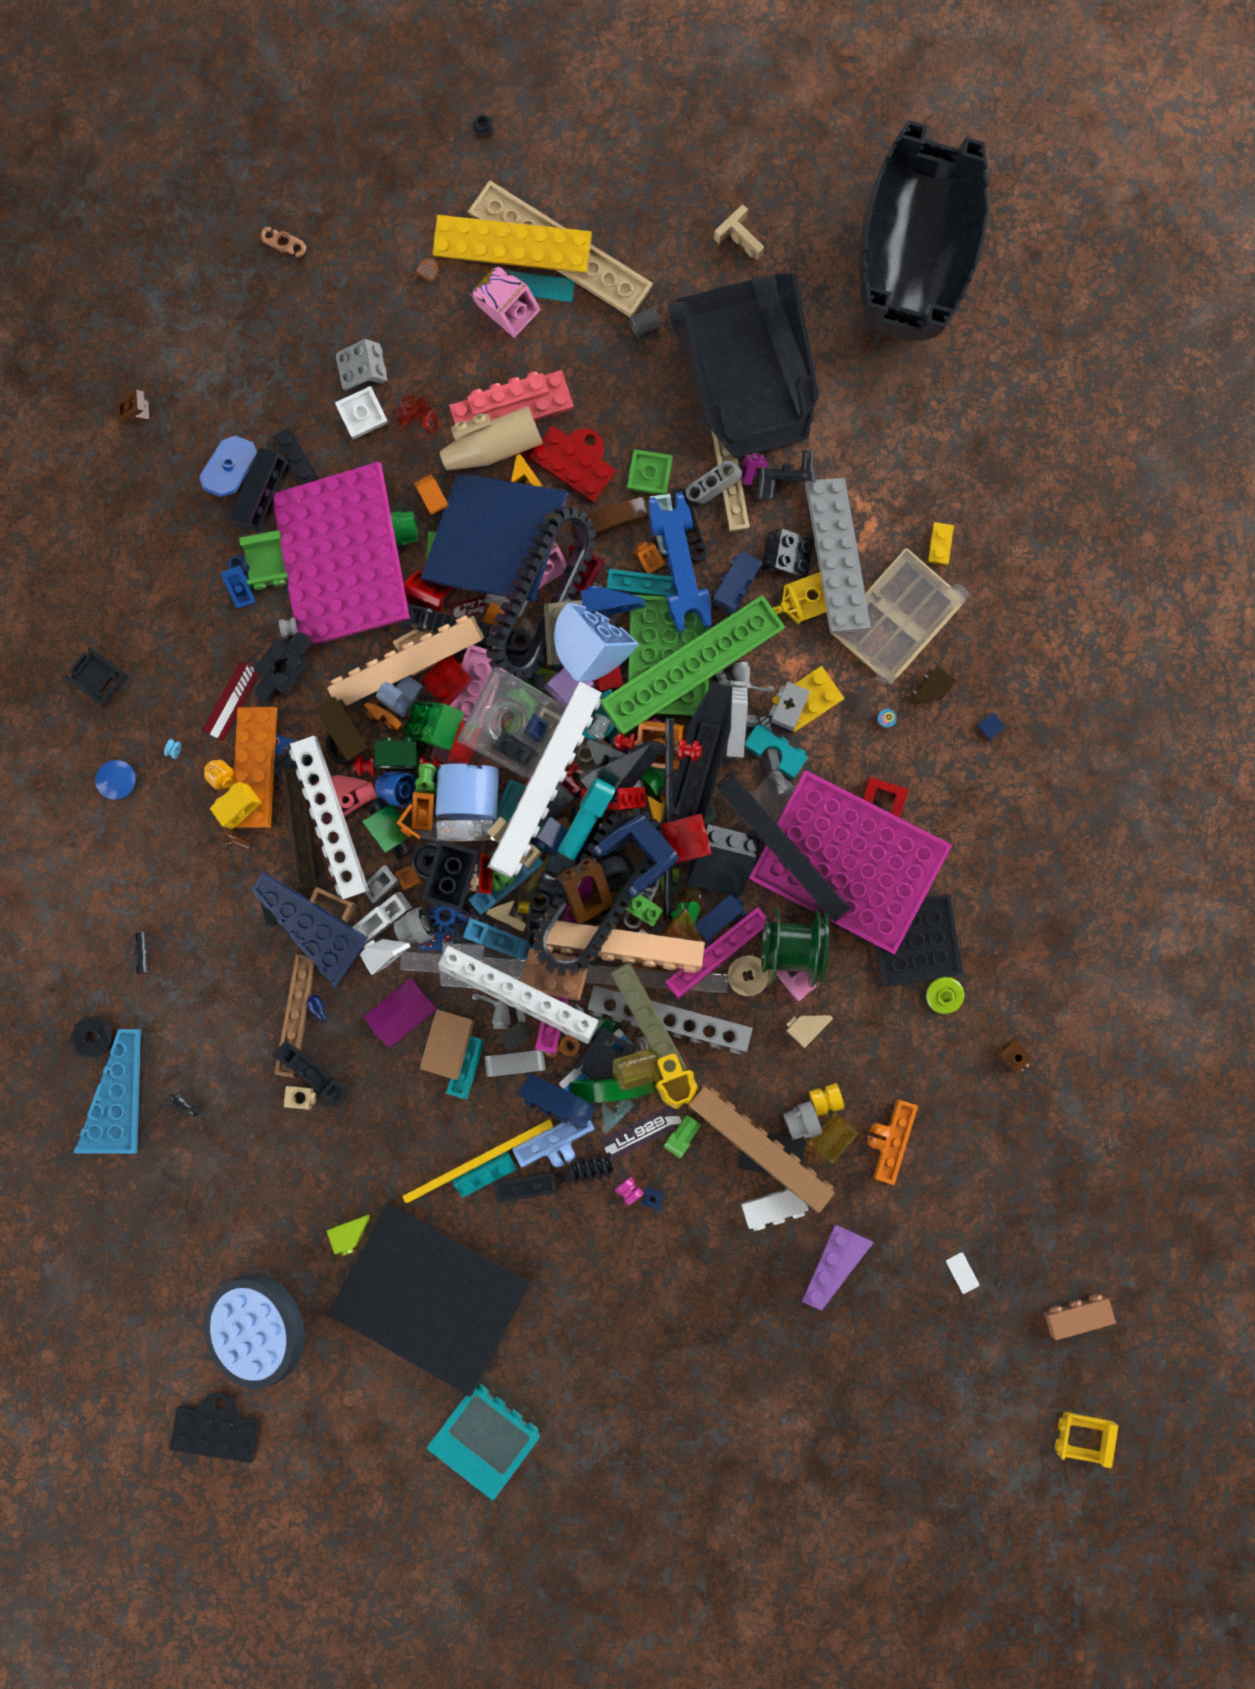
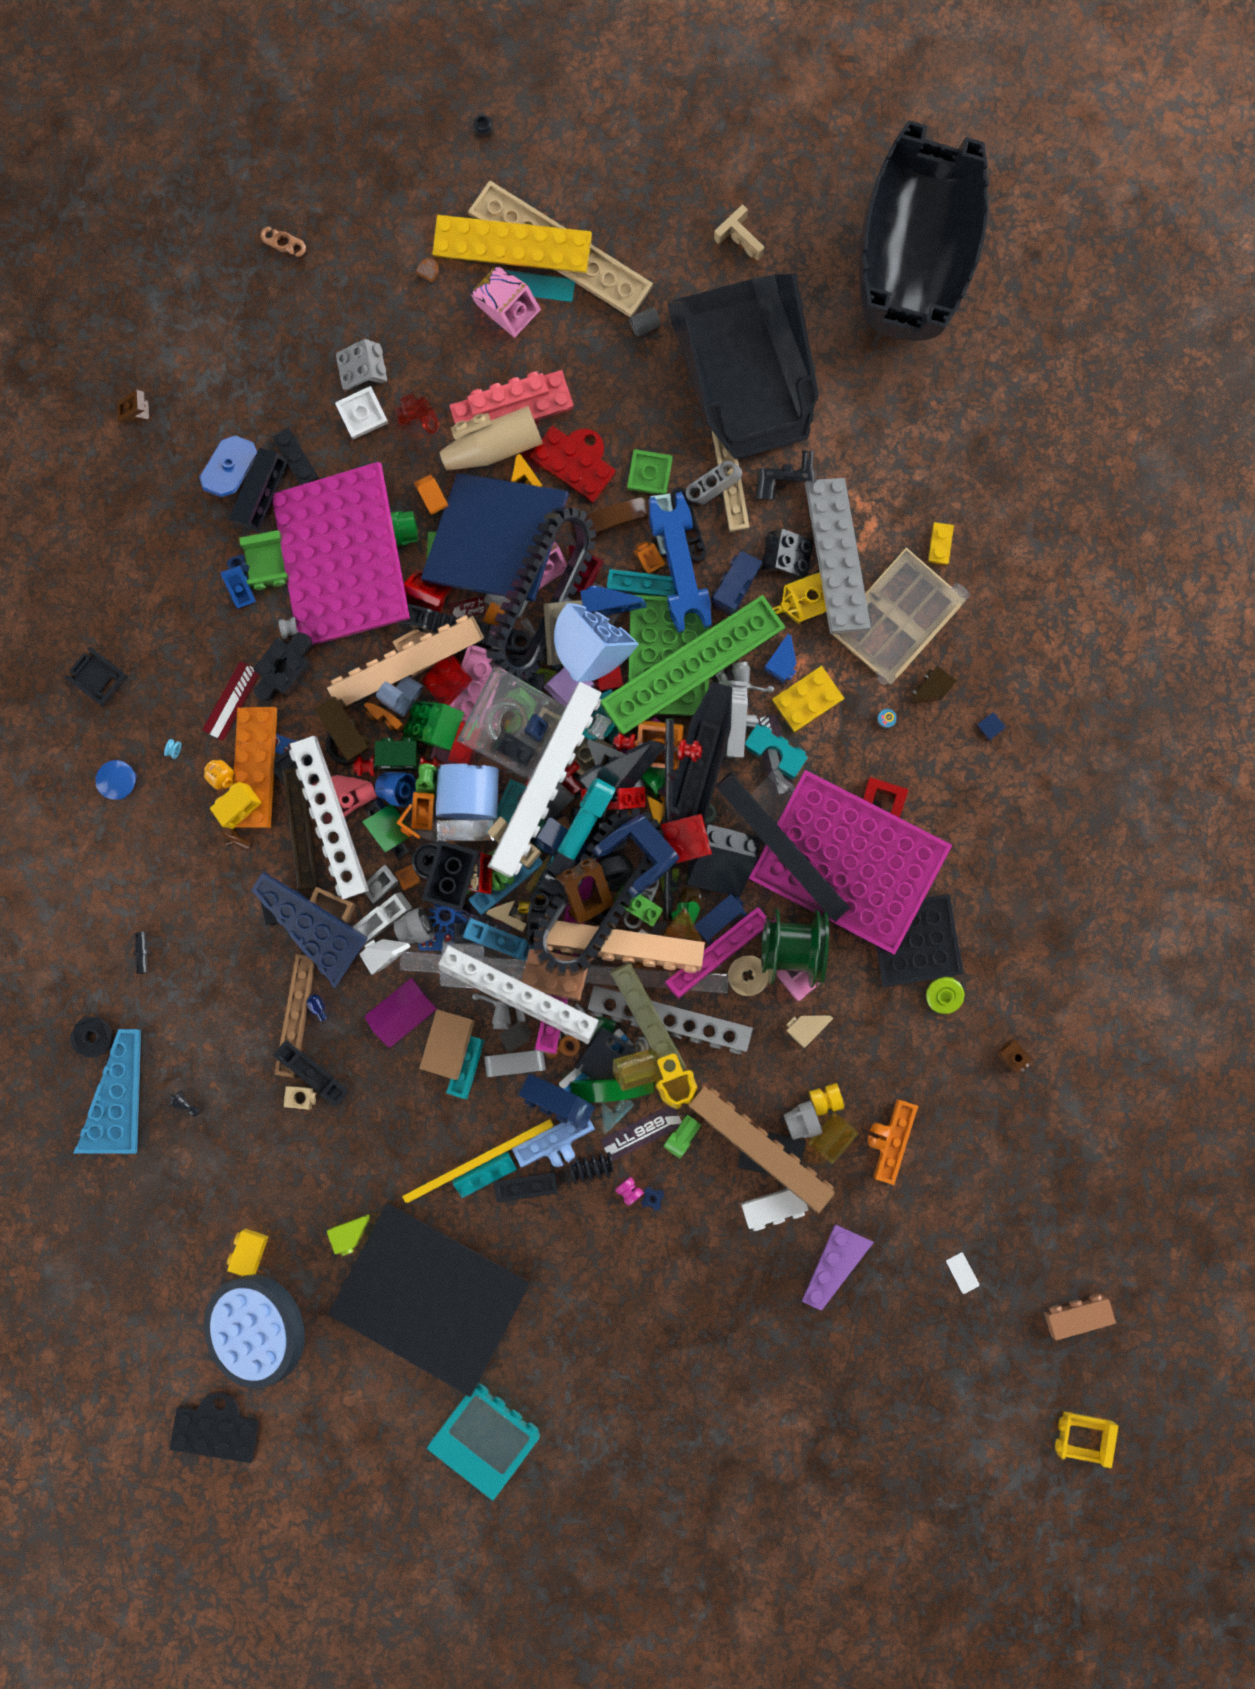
magenta bracket [741,453,768,485] -> none
light grey brick [769,682,810,731] -> none
none -> yellow brick [227,1229,269,1276]
none -> blue slope [764,634,797,684]

